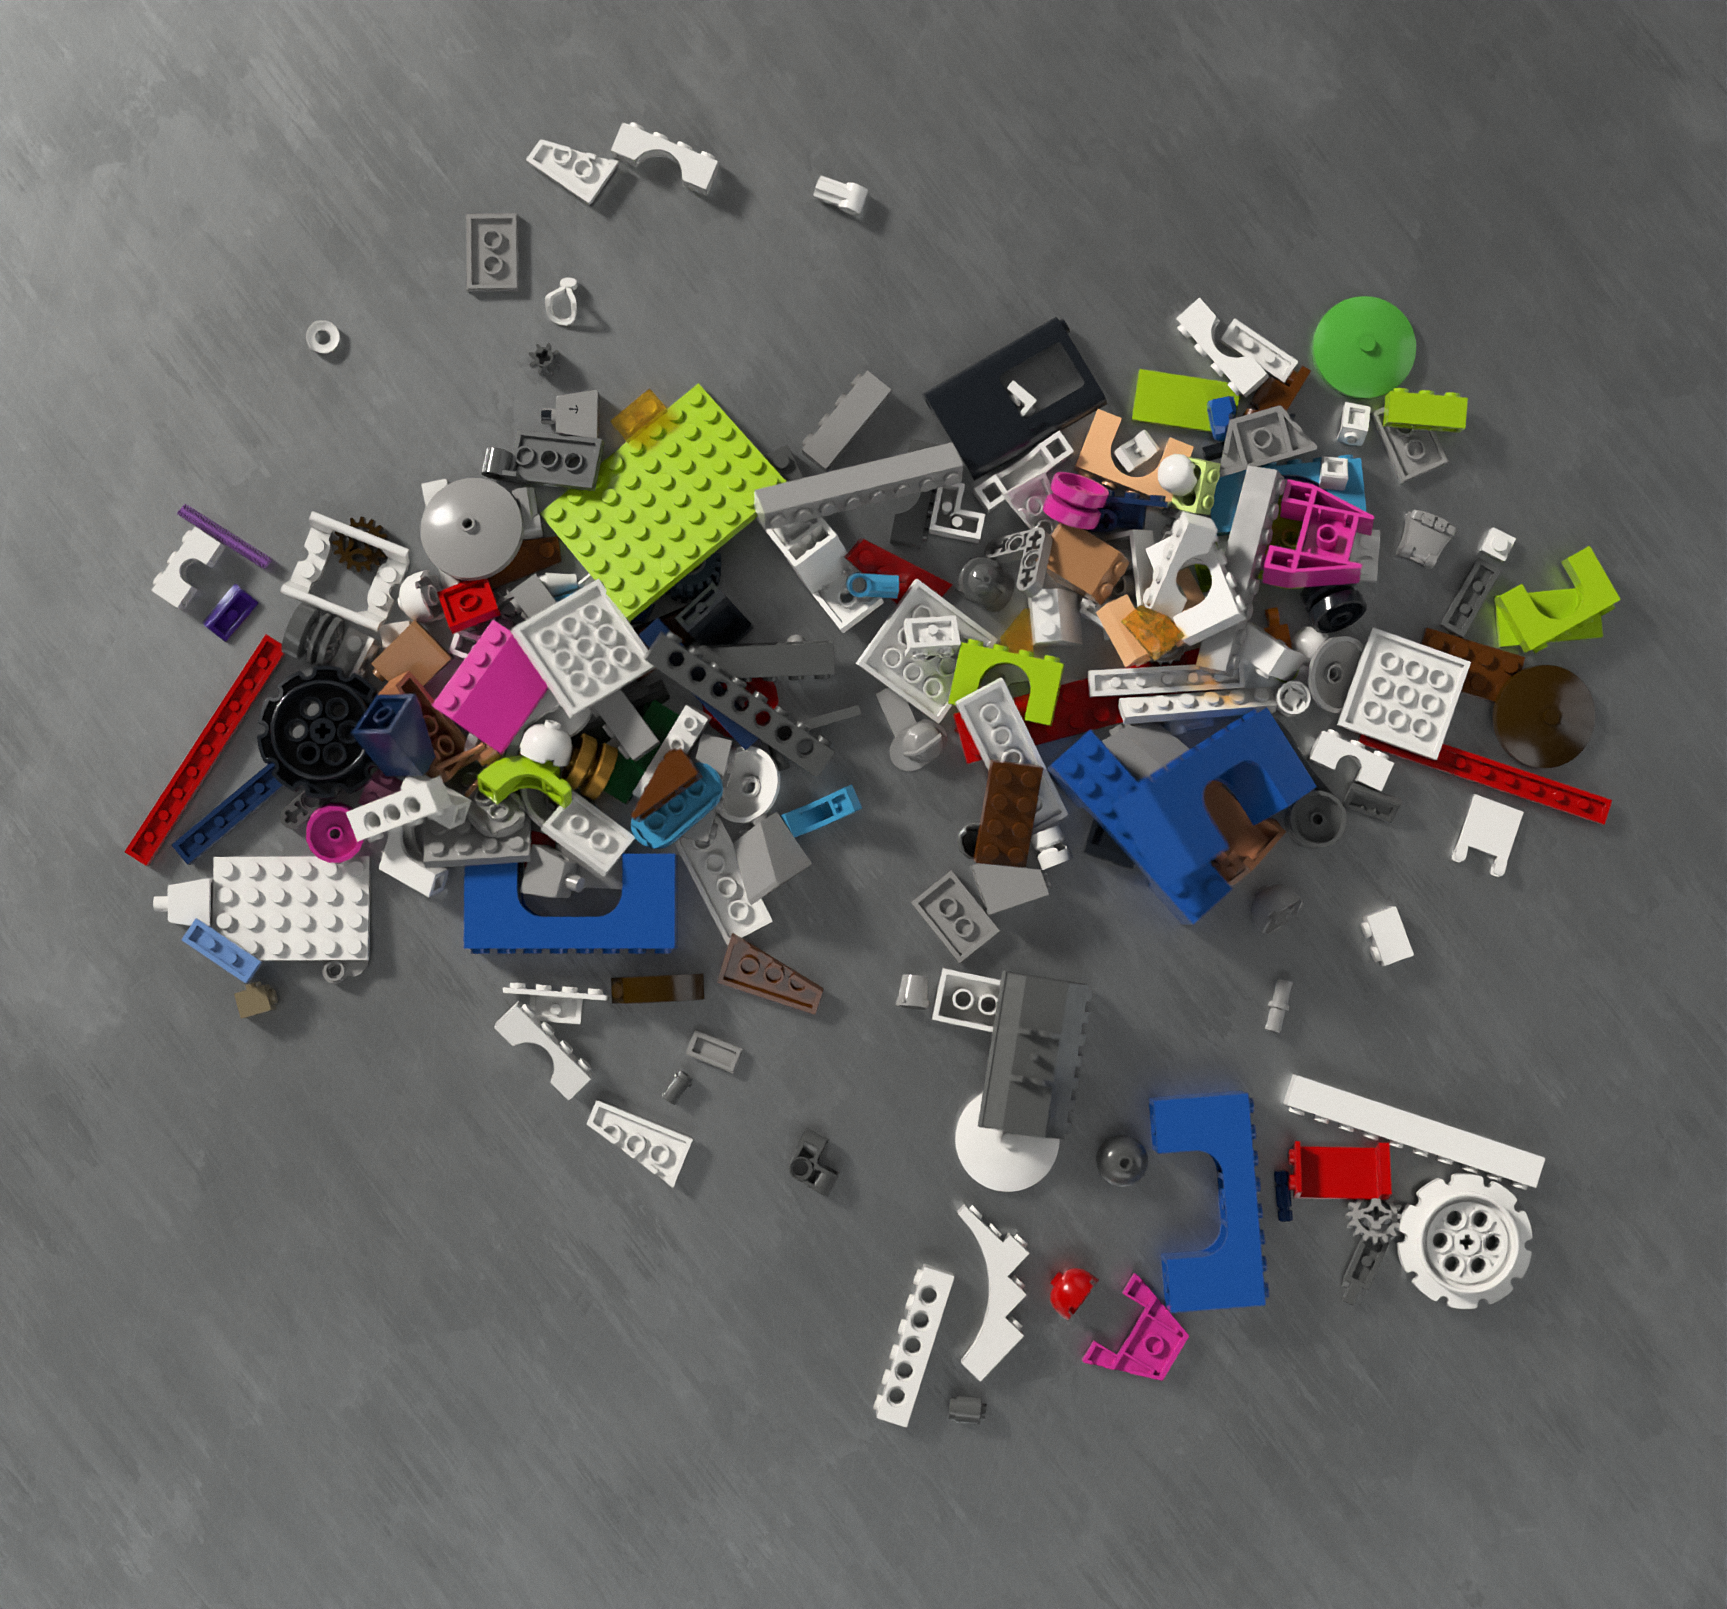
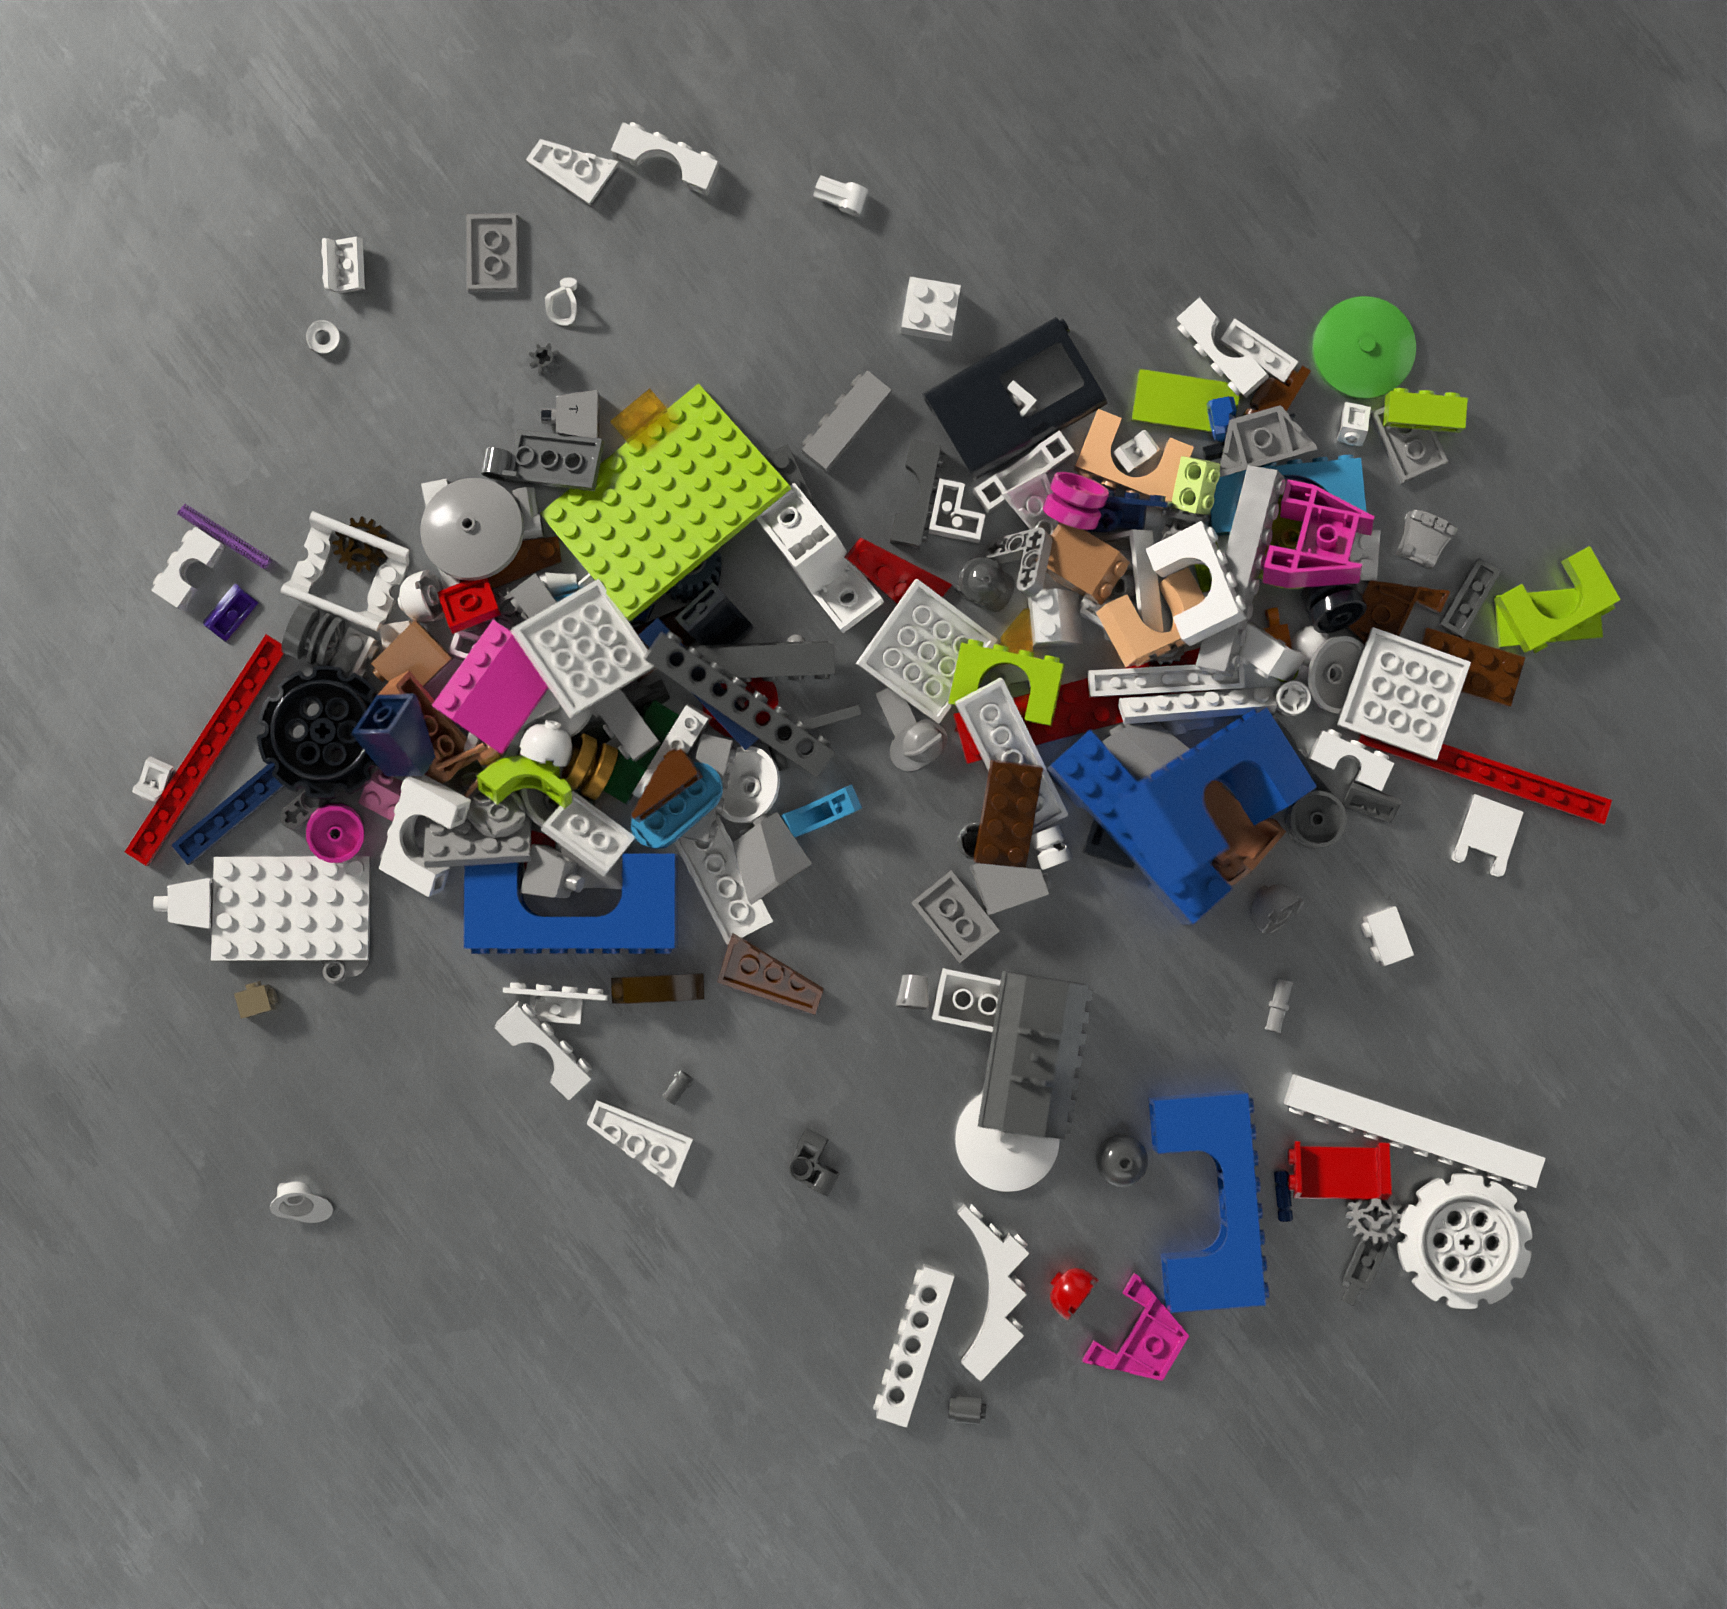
medium blue plate [181,918,263,984] -> none
white brick [346,776,452,842] -> none
light grey tile [685,1030,743,1073] -> none
light grey brick [754,442,964,530] -> none
dark azure piece [846,572,899,598] -> none
white bracket [903,616,961,660] -> none
clear yellow slope [1121,605,1185,661] -> none
white arch [1143,511,1218,621] -> none
white hair [1158,454,1197,496] -> none
white slope [1319,456,1348,490] -> none
white plate [1480,527,1516,563] -> none
dark brown dish [1493,665,1595,769] -> none
none -> white bracket [132,757,173,802]
none -> white piece [270,1182,333,1223]
none -> white bracket [321,236,365,294]
none -> white brick [901,276,961,342]
none -> reddish brown wing [1346,580,1450,645]

